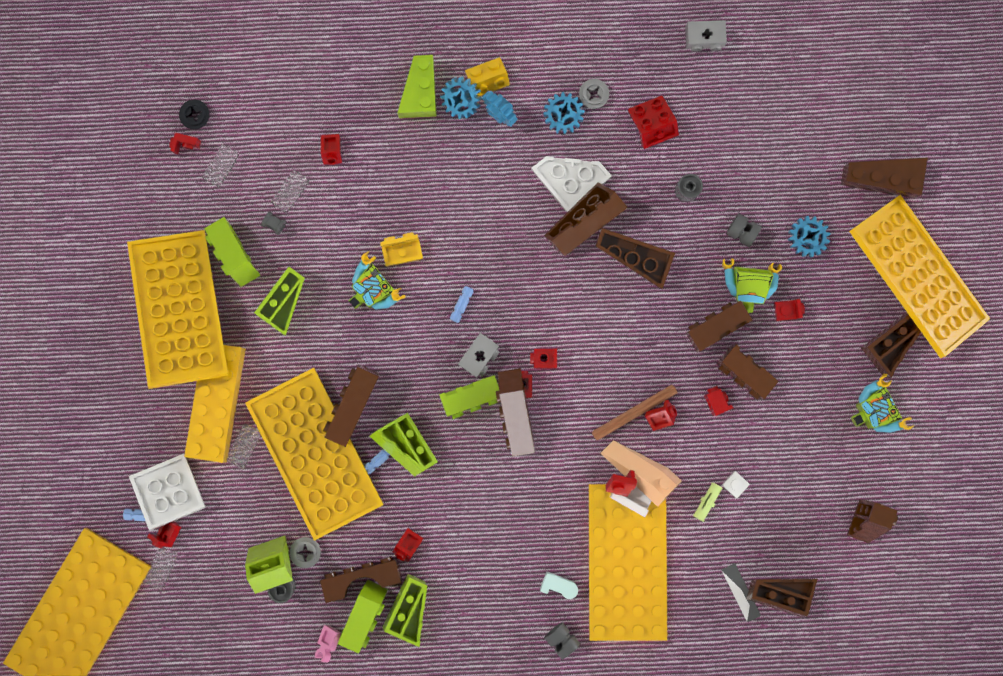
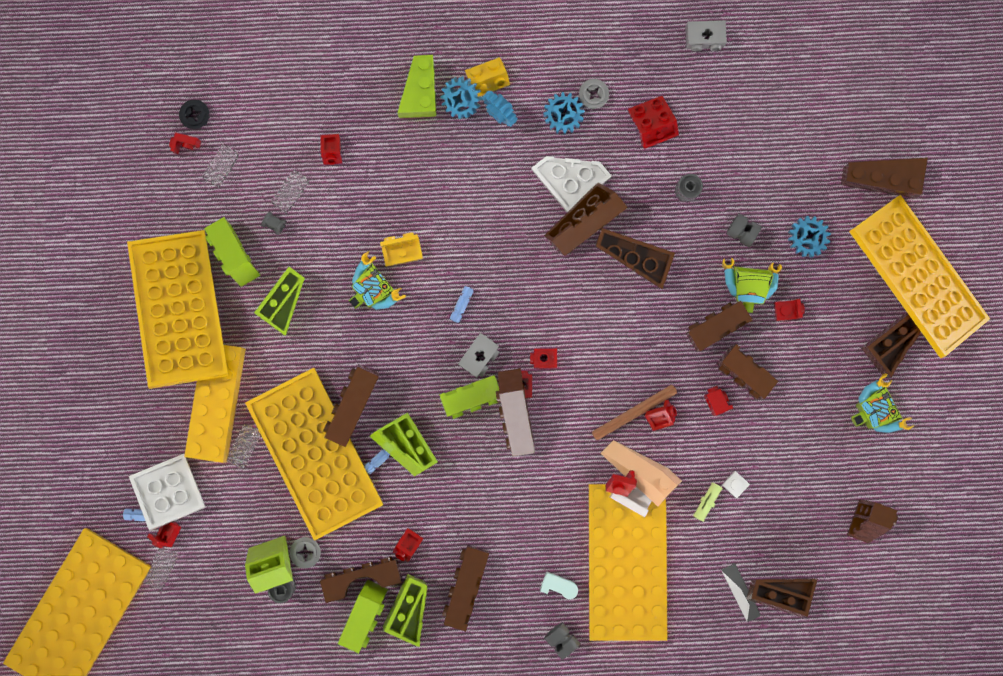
bright pink plate [315,625,342,663] -> none
none -> reddish brown wedge [442,545,490,632]

